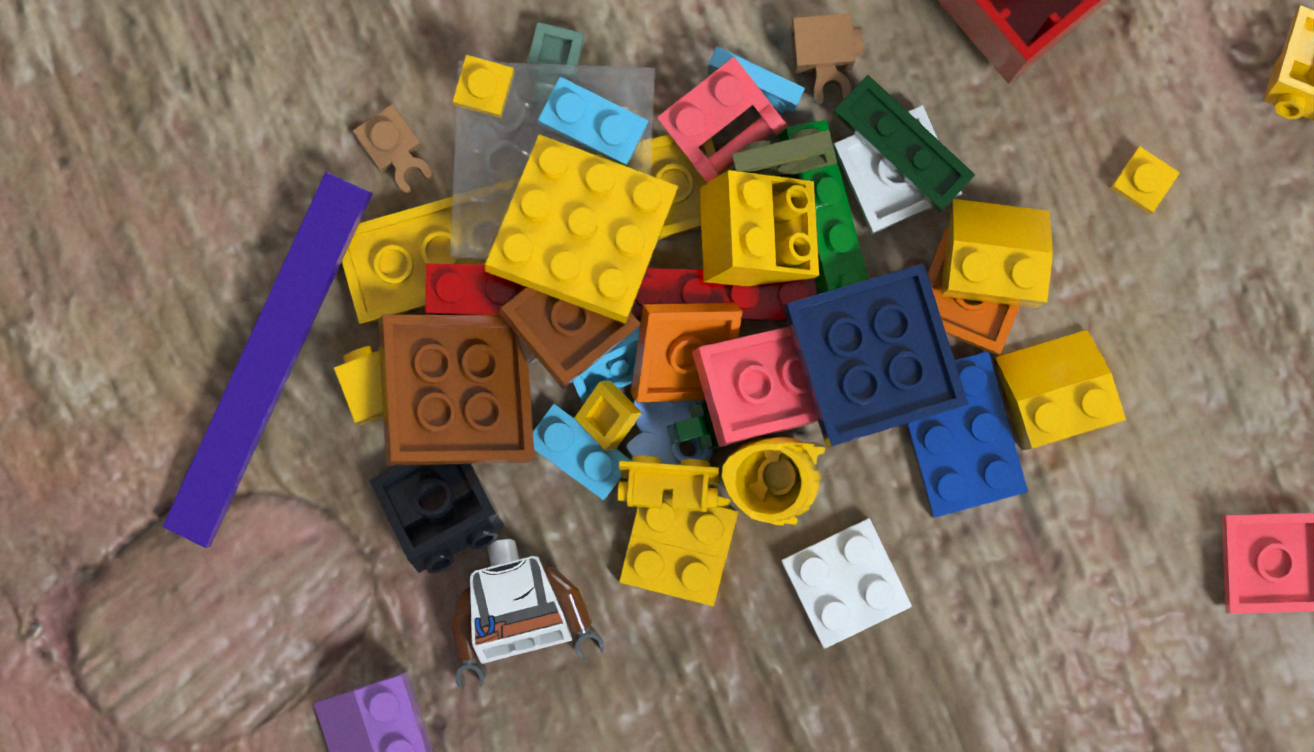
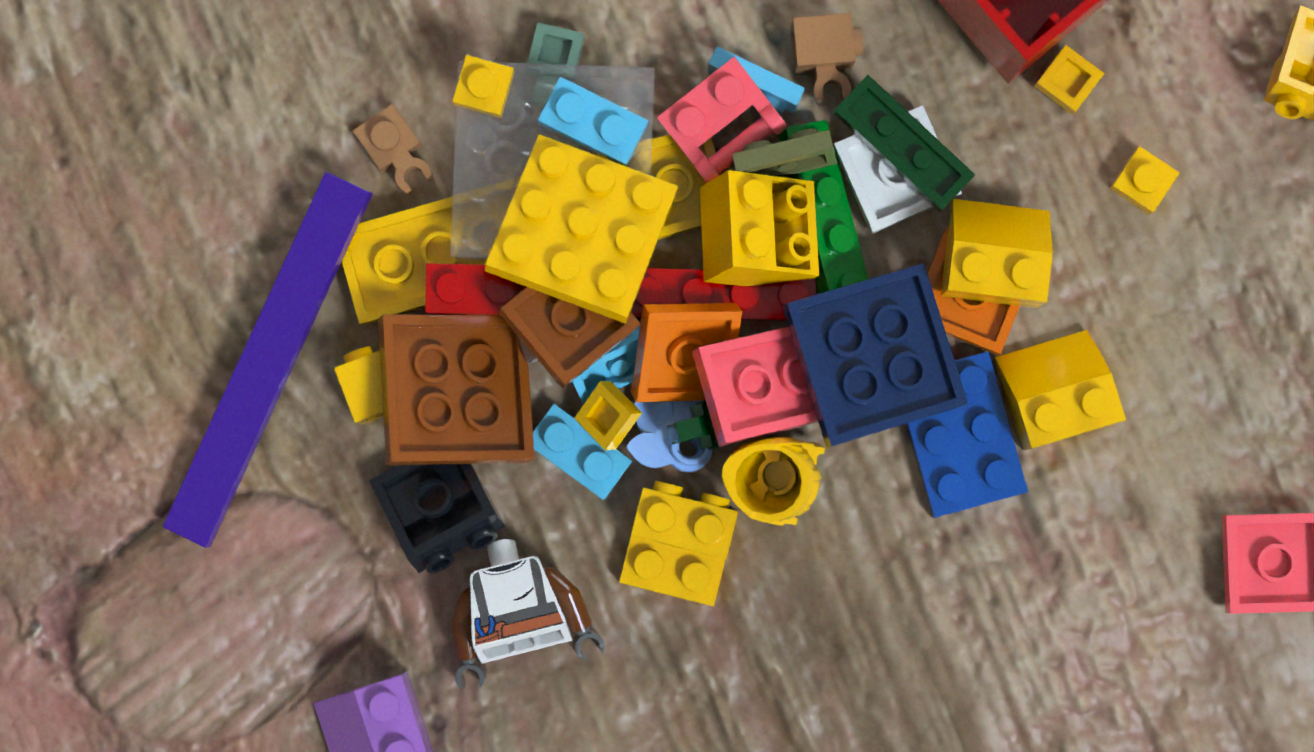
yellow hinge [618,455,720,512] -> none
white plate [781,518,912,649] -> none
none -> yellow plate [1034,45,1105,115]

